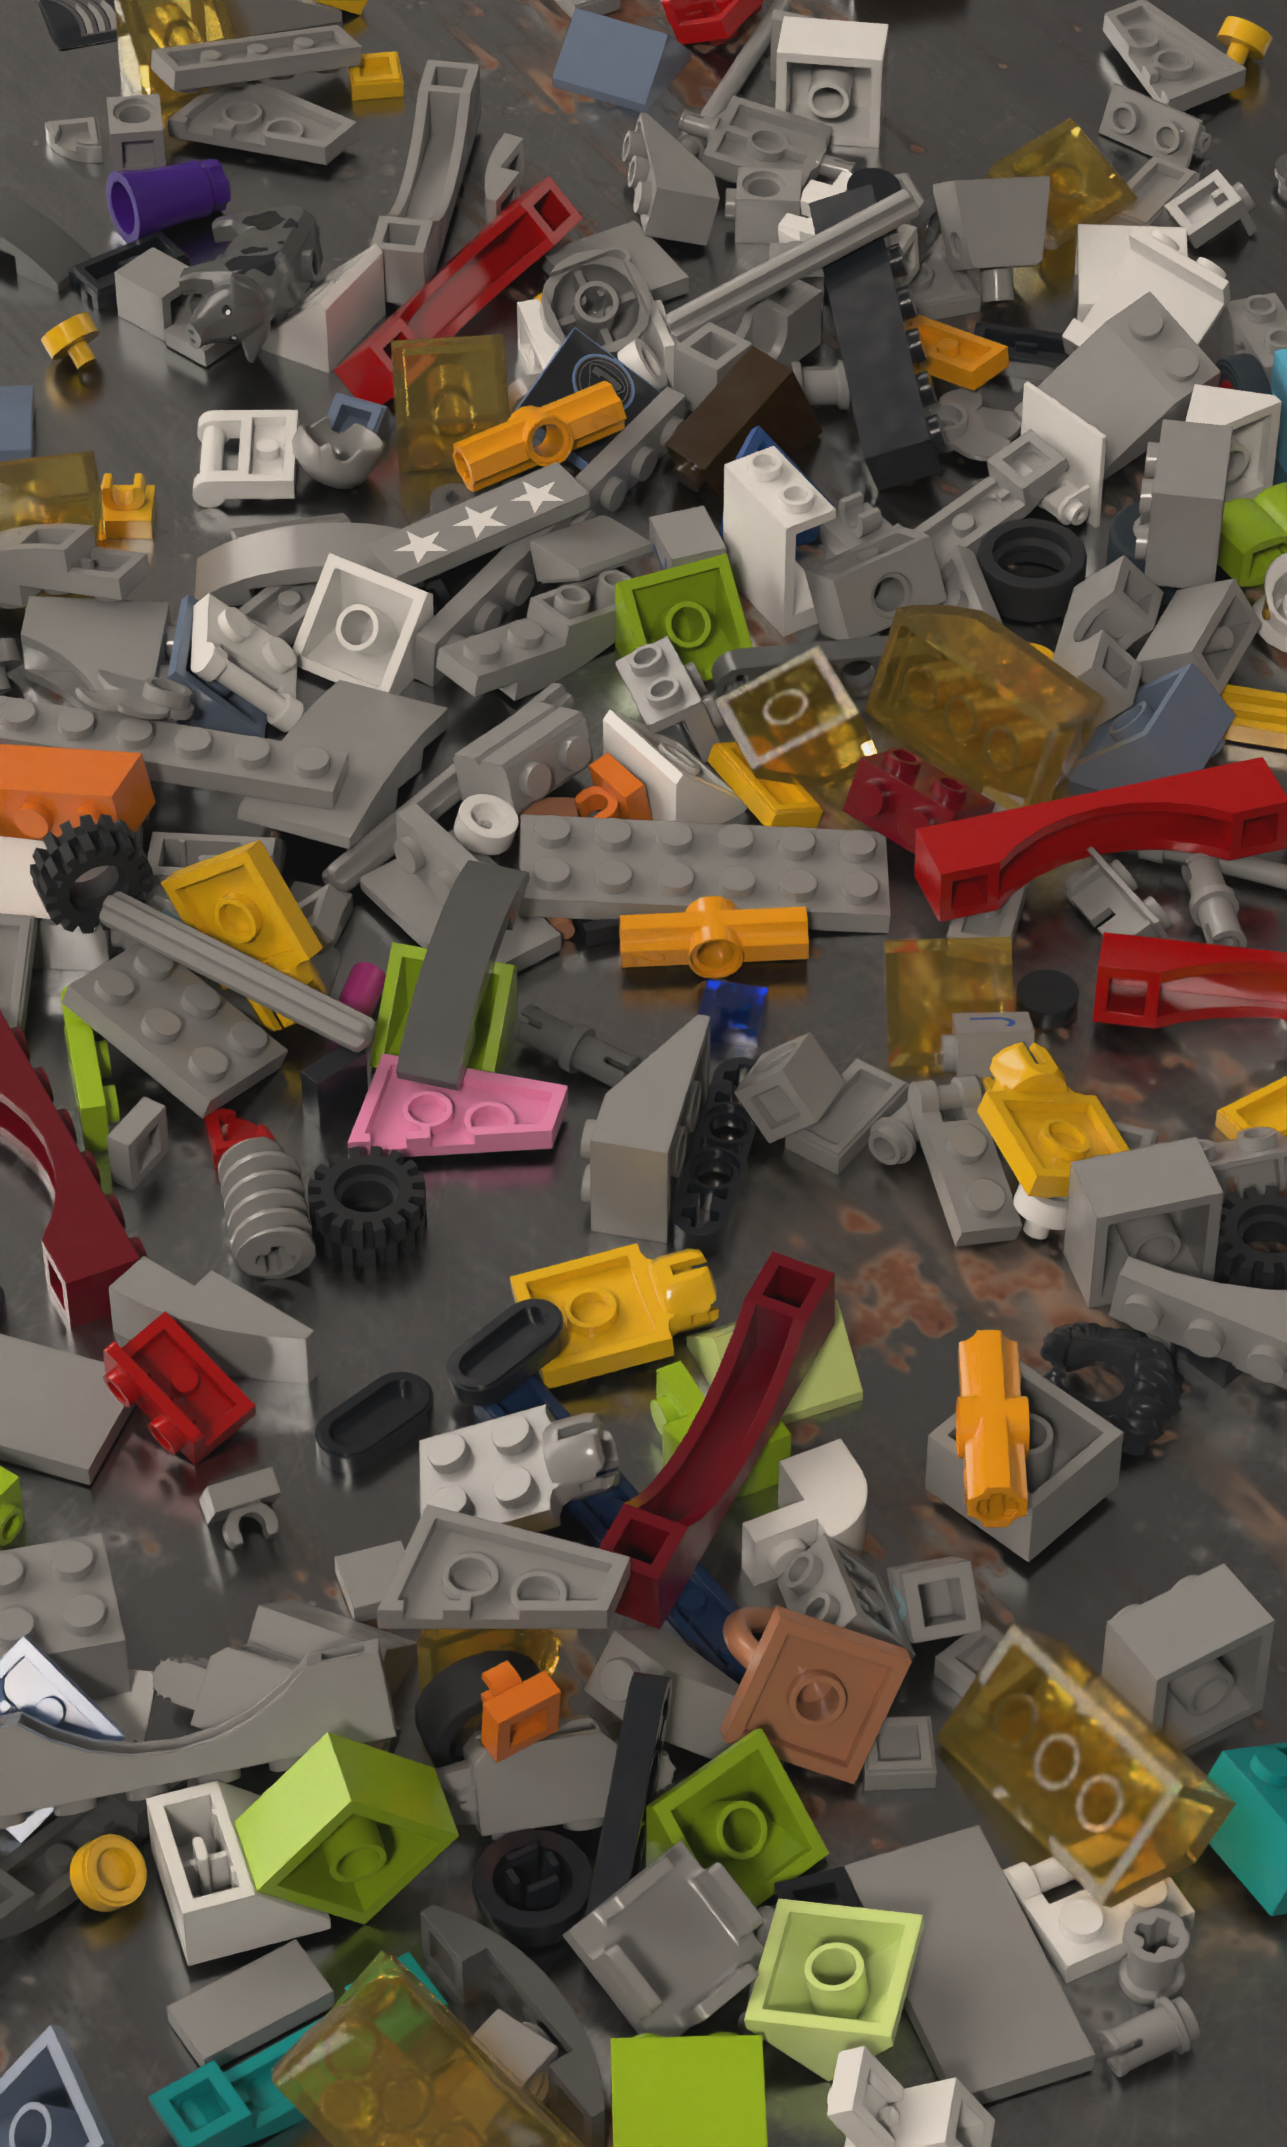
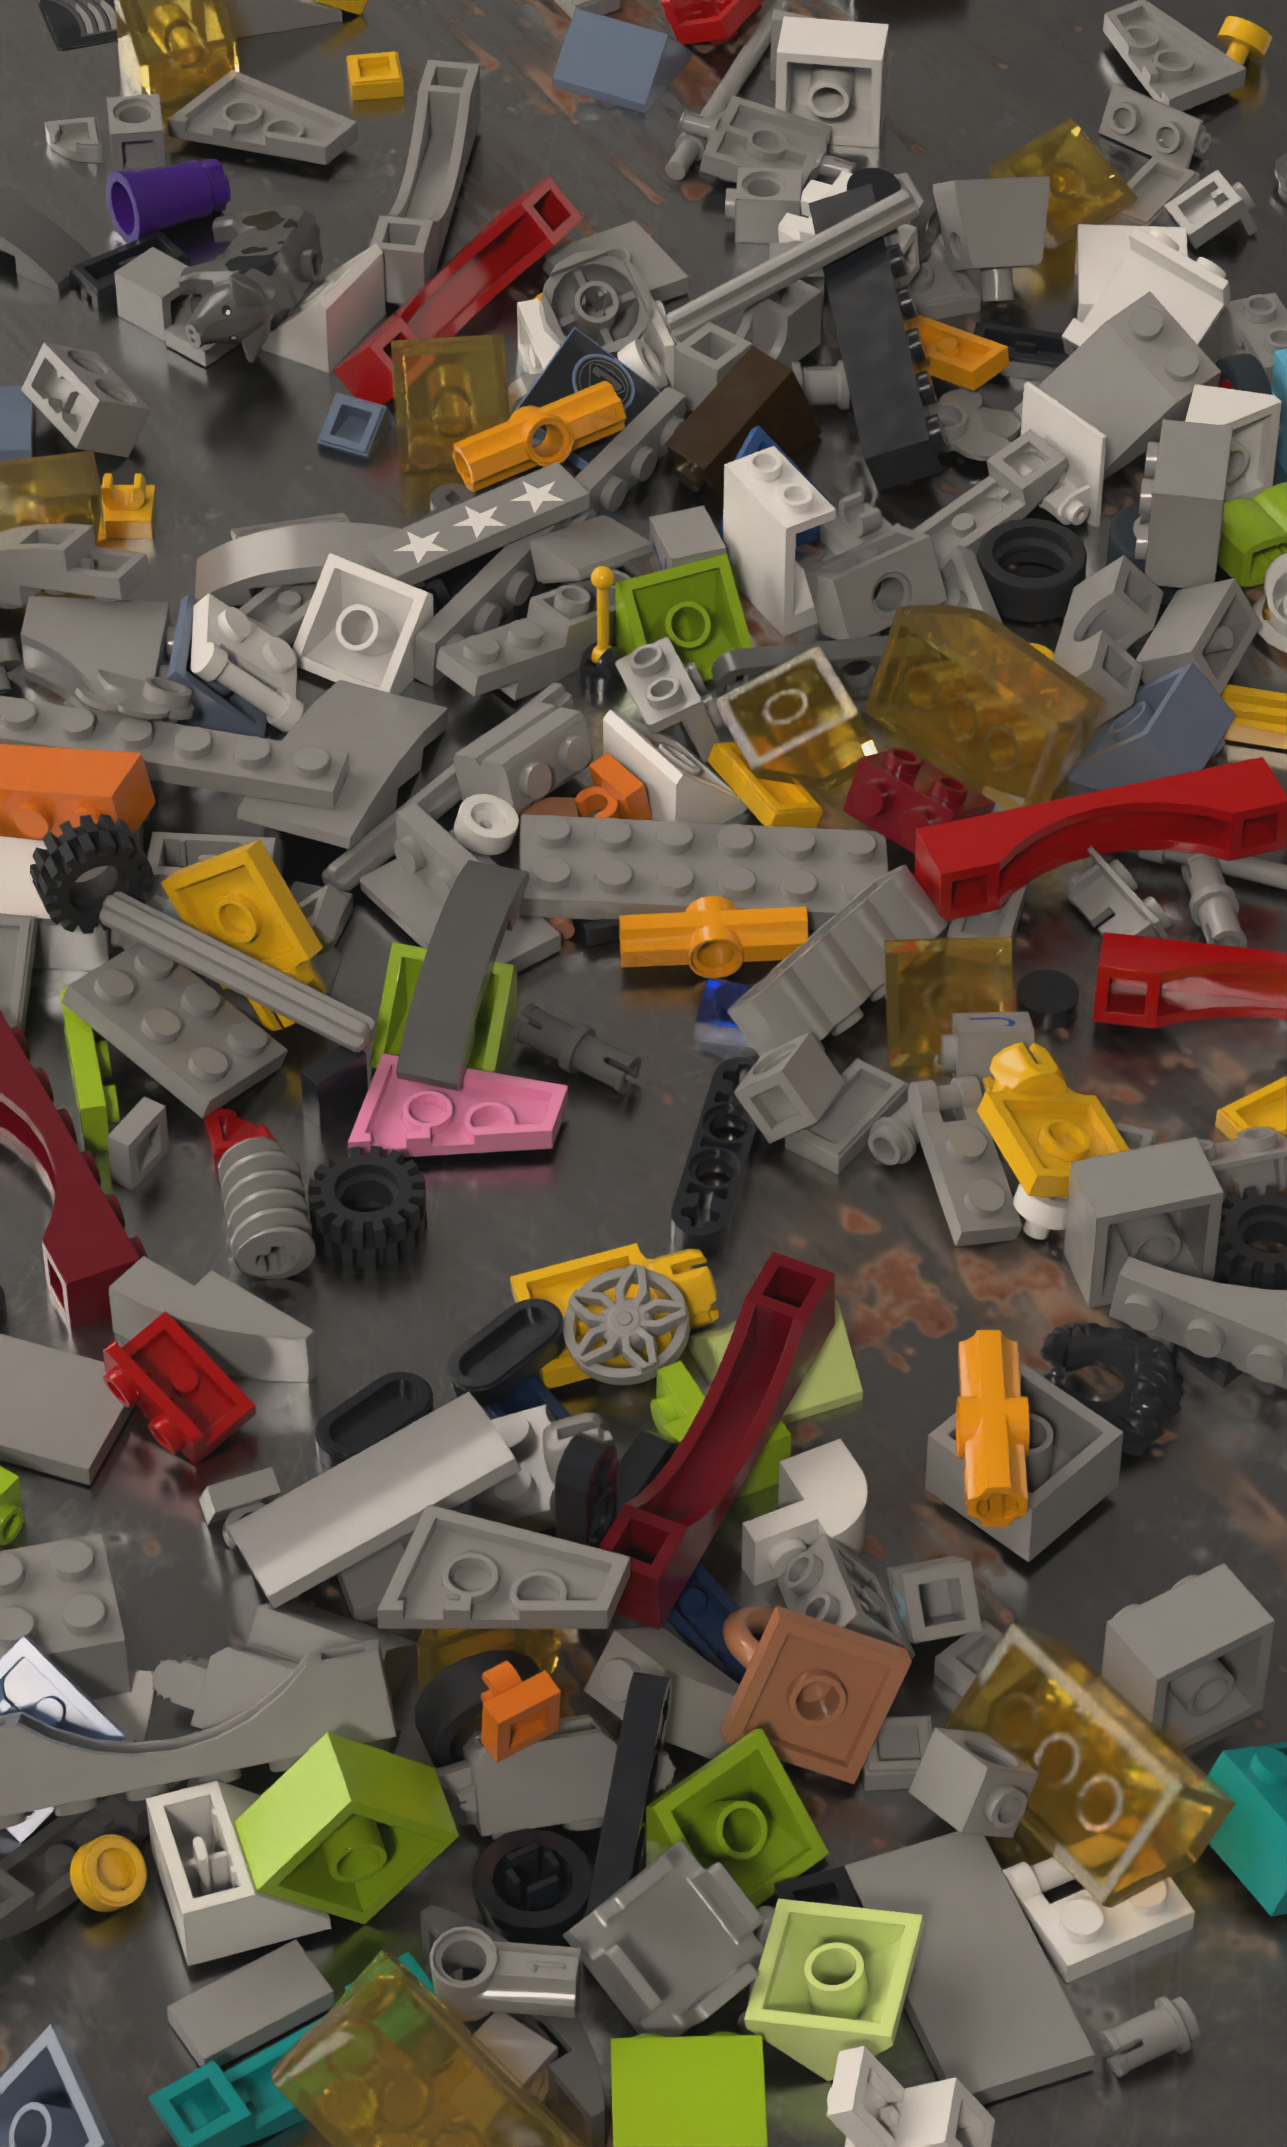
yellow tile [41,312,100,370] -> none
light grey plate [151,25,362,93] -> none
white plate [192,410,299,508] -> none
light grey hair [292,417,386,489] -> none
dark pink piece [337,962,386,1017] -> none
light grey slope [485,133,525,226] -> none
light grey slope [580,1014,711,1243] -> none
light grey slope [622,112,720,246] -> none
light grey bush [1118,1908,1190,2007] -> none
none -> light grey brick [21,342,151,458]
none -> light grey slope [227,1392,521,1609]
none -> light grey piece [430,1926,582,2022]
none -> black beam [555,1429,680,1548]
none -> light grey wheel [563,1265,690,1385]
none -> hinge [580,566,625,692]
none -> light grey brick [727,864,948,1056]
none -> light grey brick [908,1727,1039,1838]

